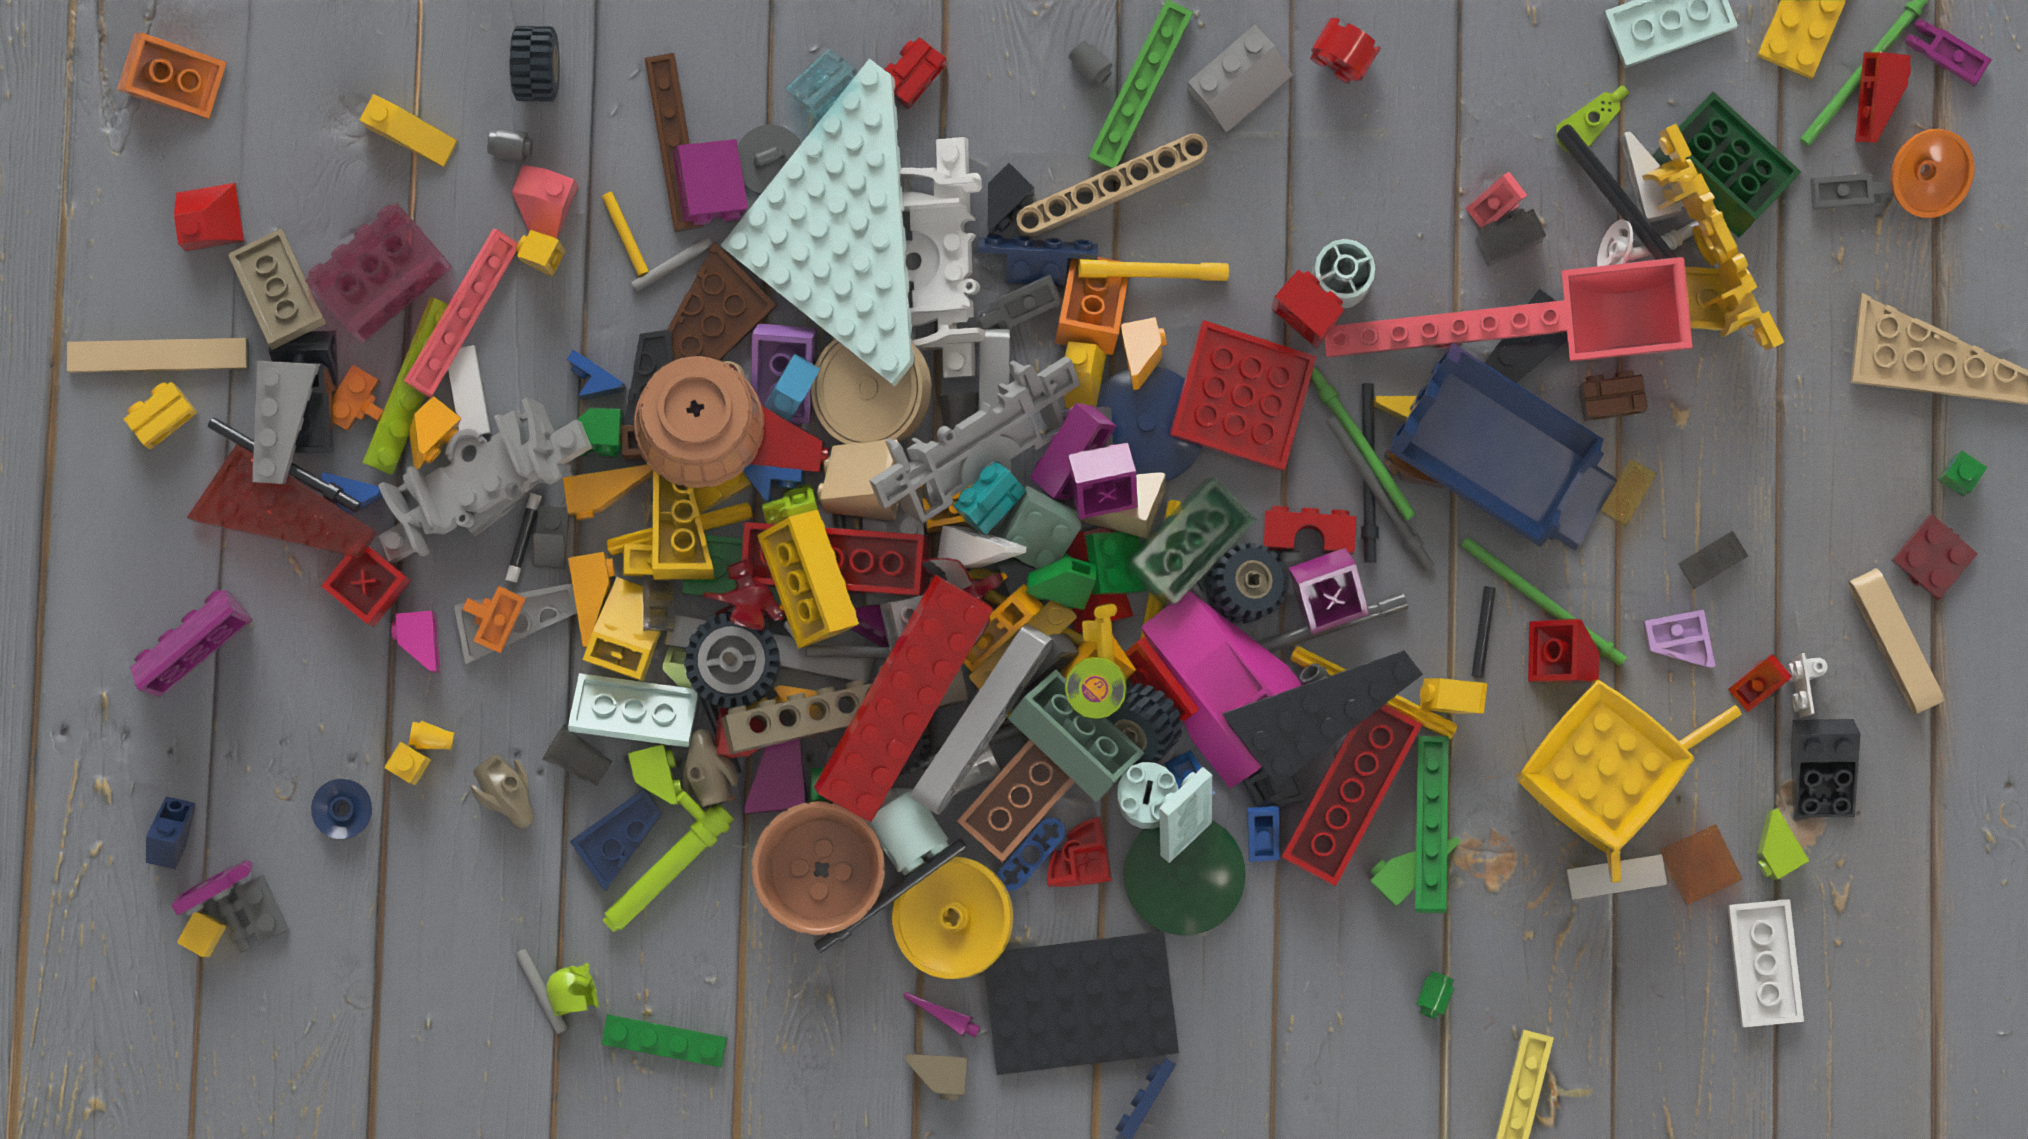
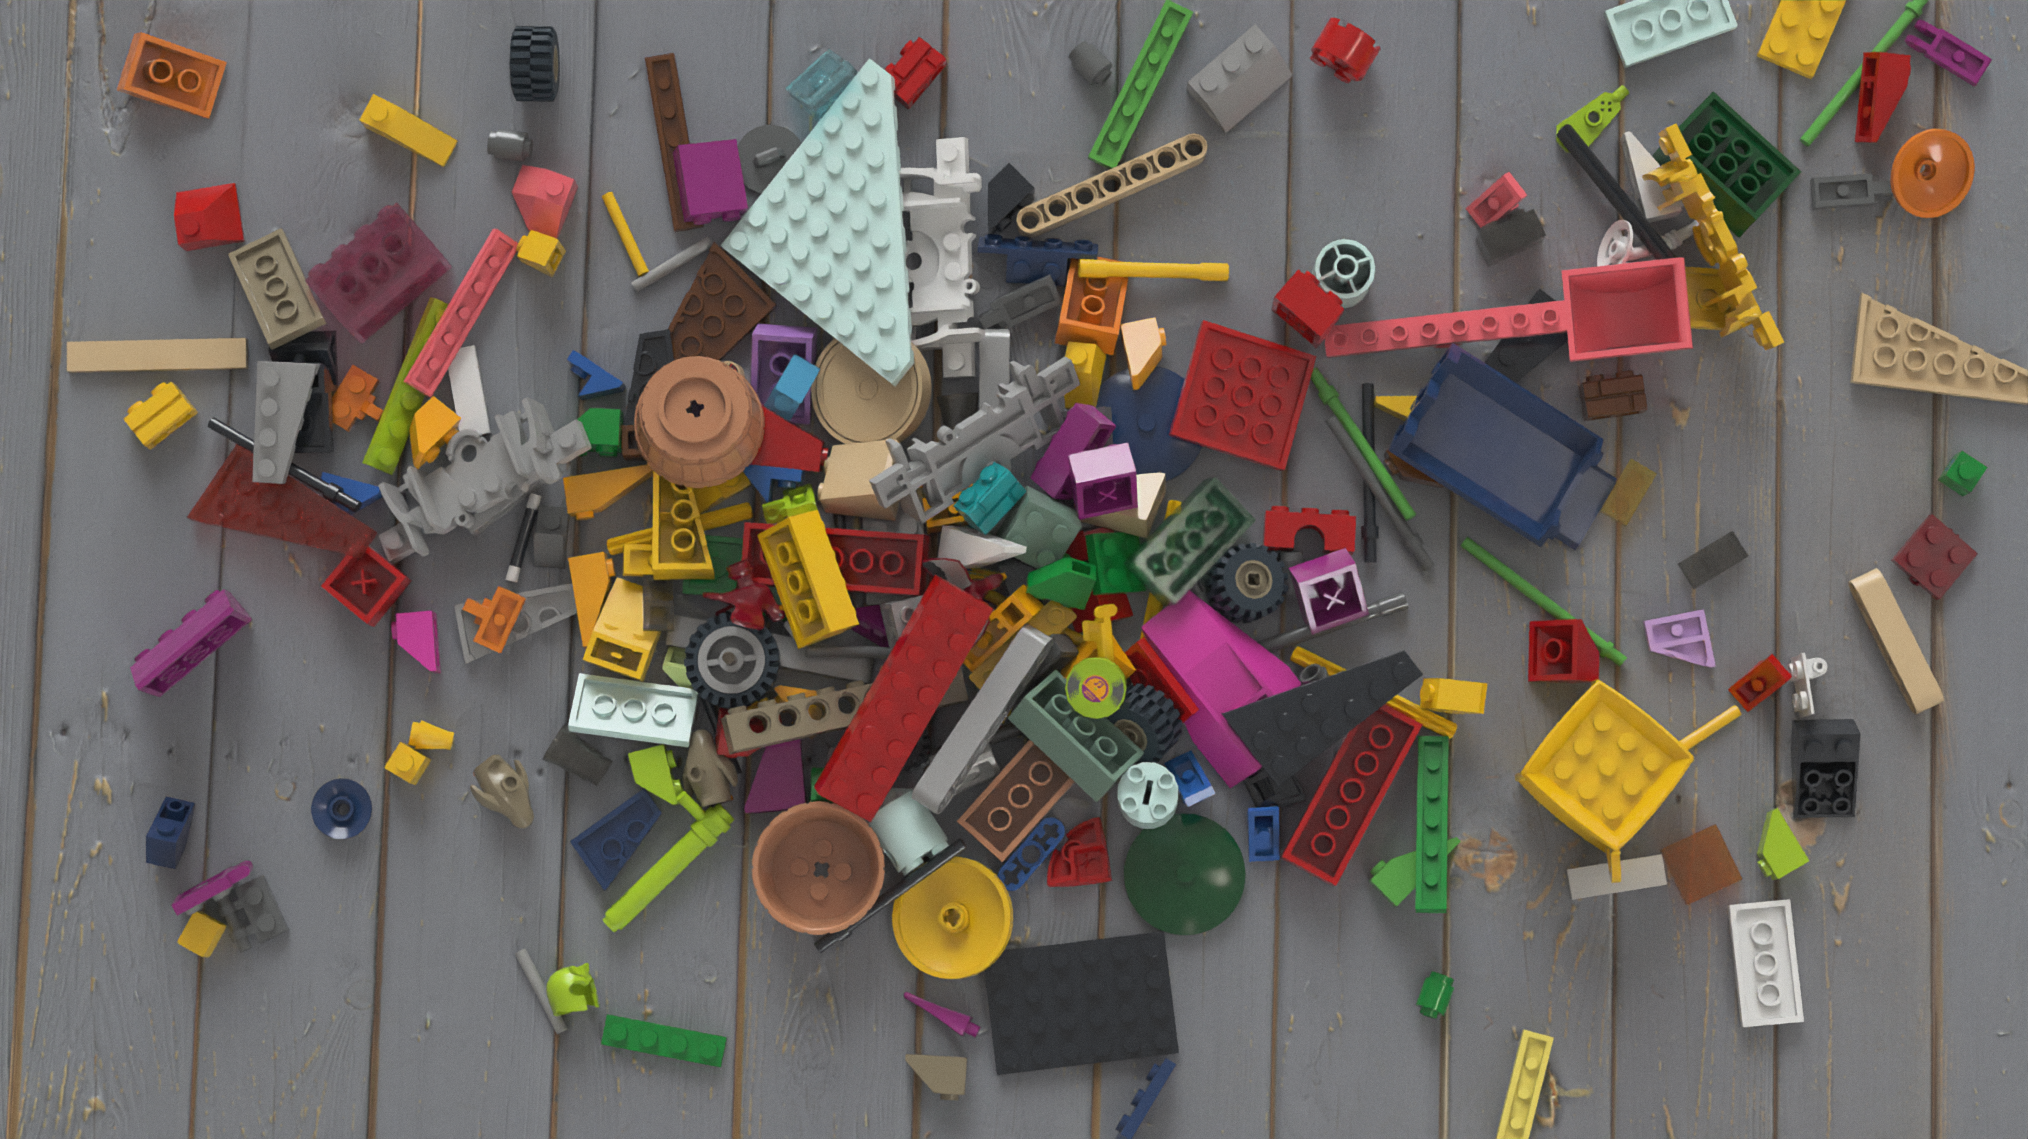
light aqua plate [1159,767,1212,863] -> none
black bar [1471,586,1496,678] -> none

